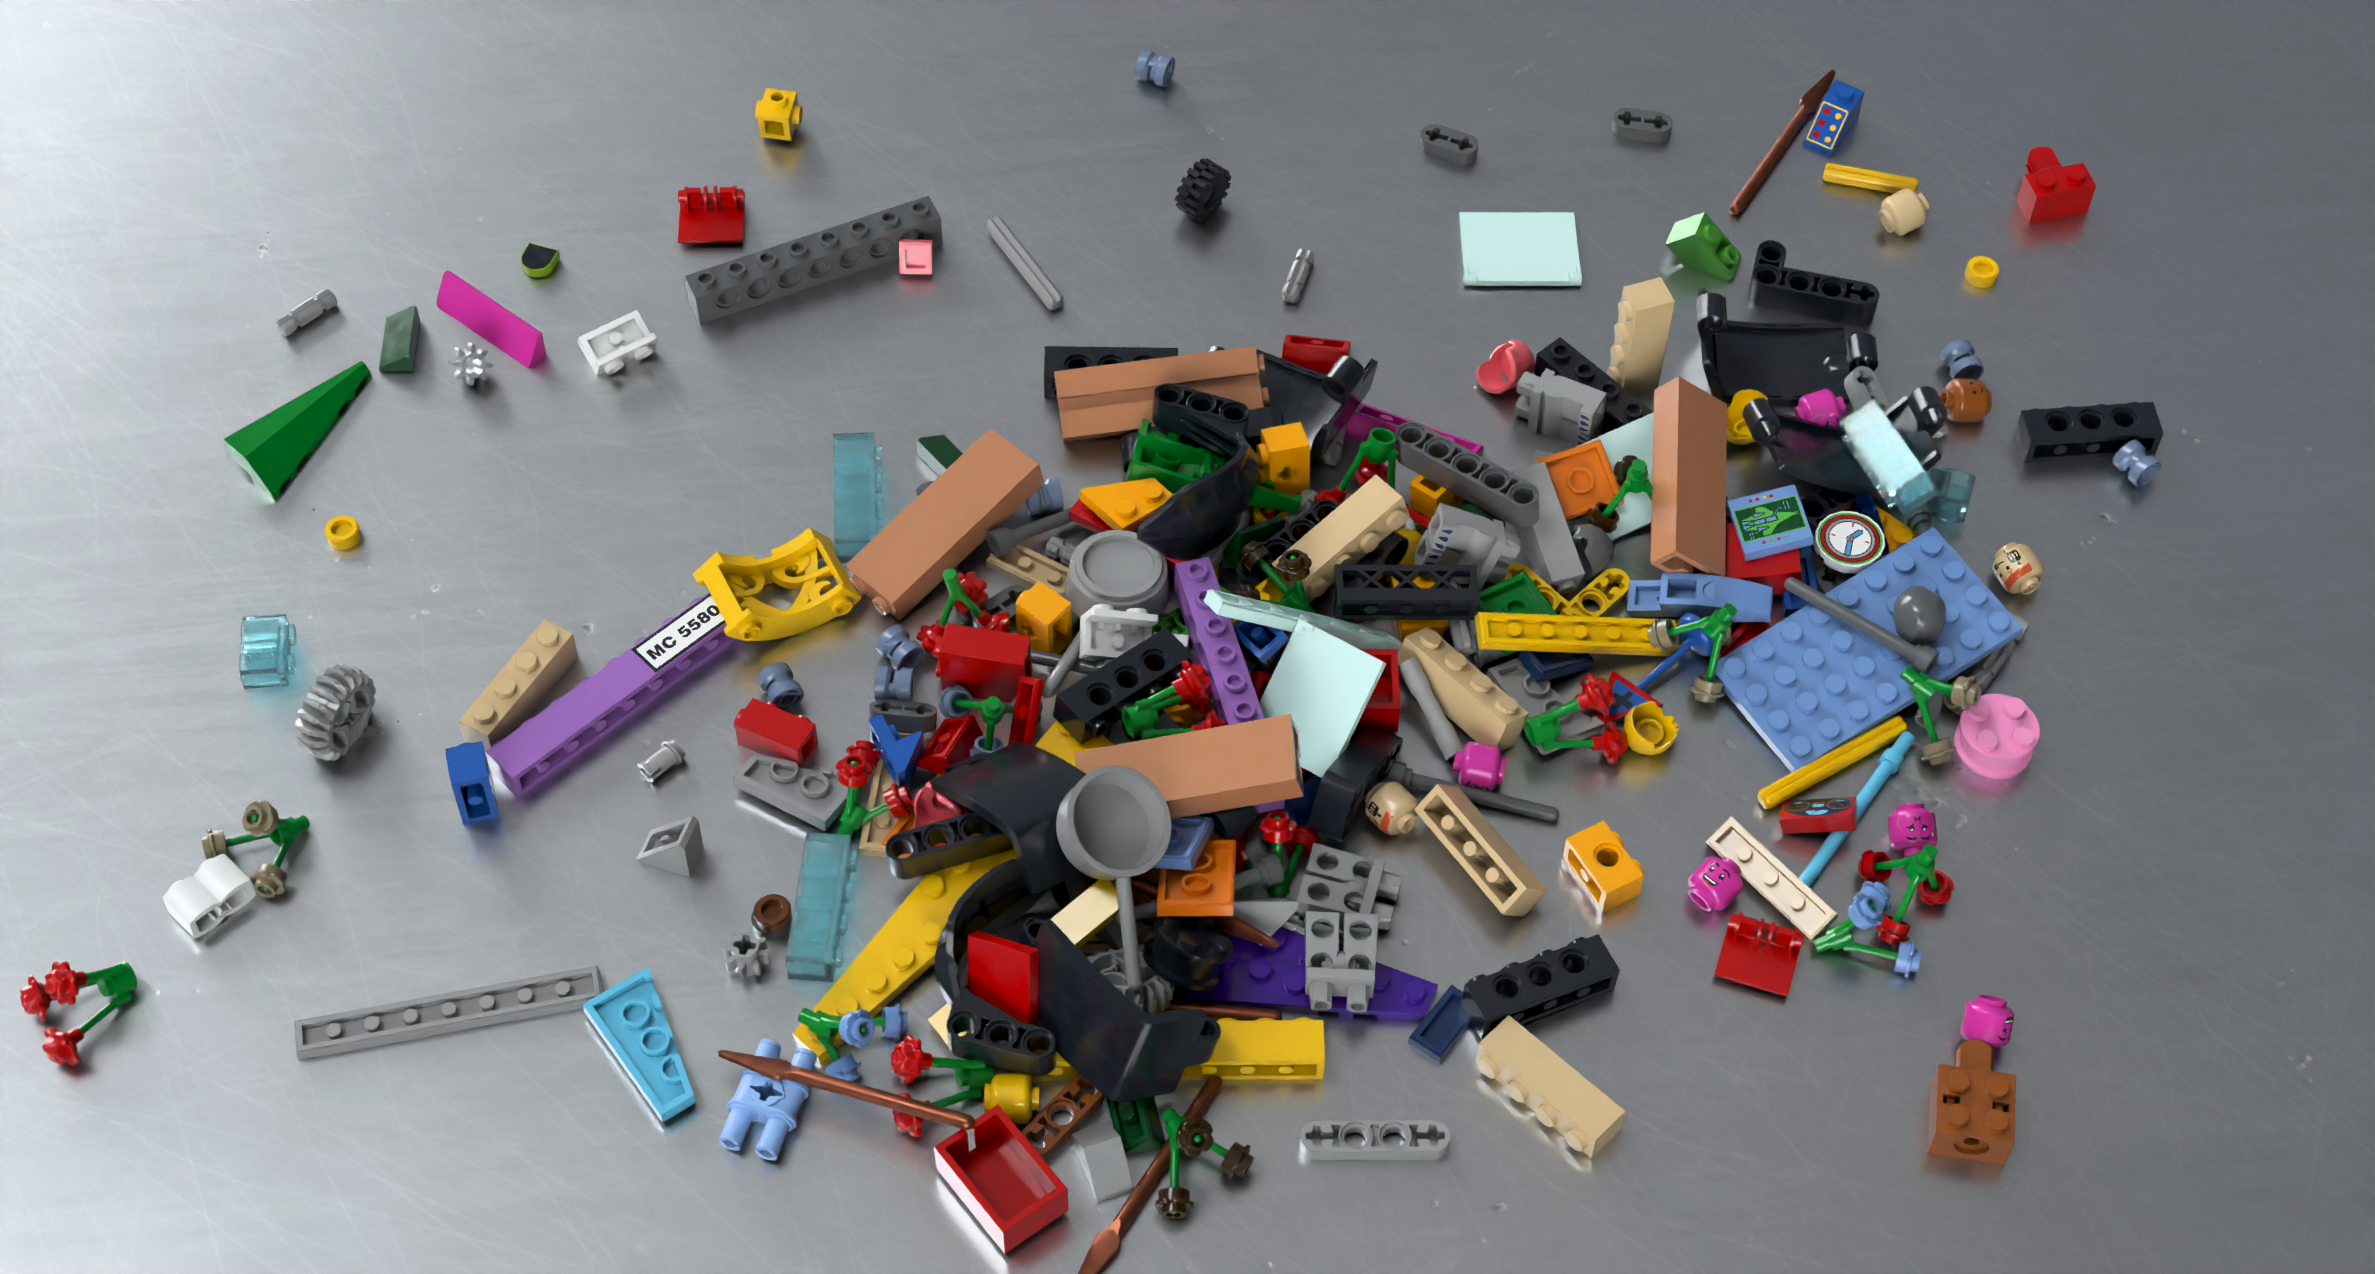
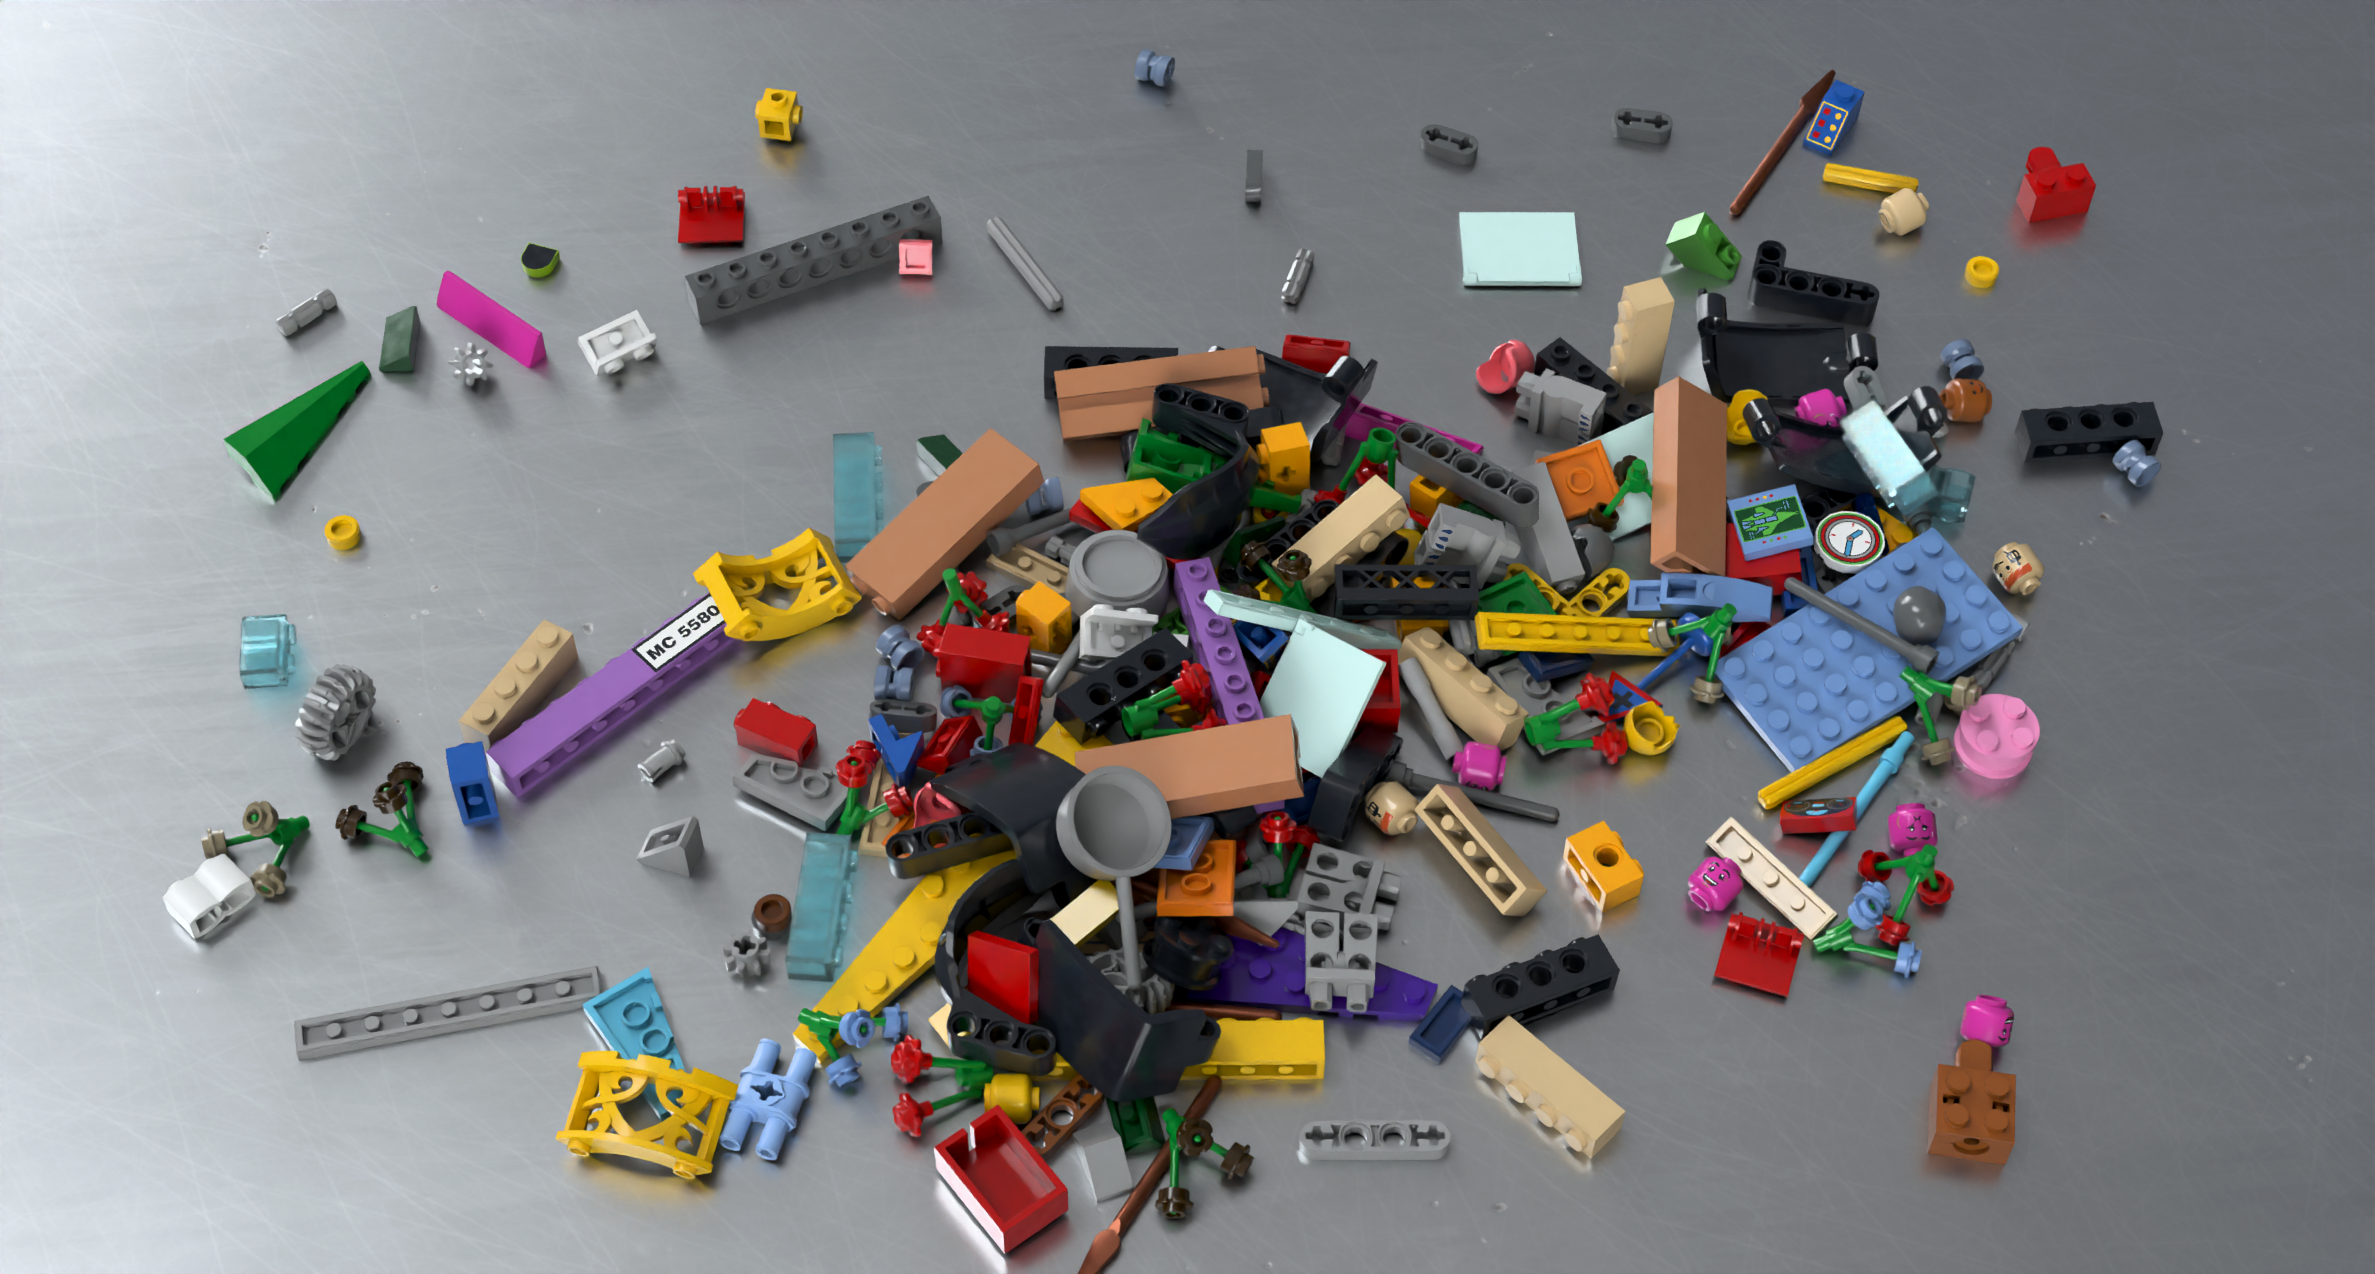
red plant [20,961,138,1066] -> none
copper piece [718,1050,975,1130] -> none
sand blue wheel [757,662,804,711] -> none
black tyre [1175,158,1231,221] -> none
none -> plant [335,761,429,858]
none -> yellow fence [555,1051,739,1179]
none -> dark grey beam [1245,150,1263,202]

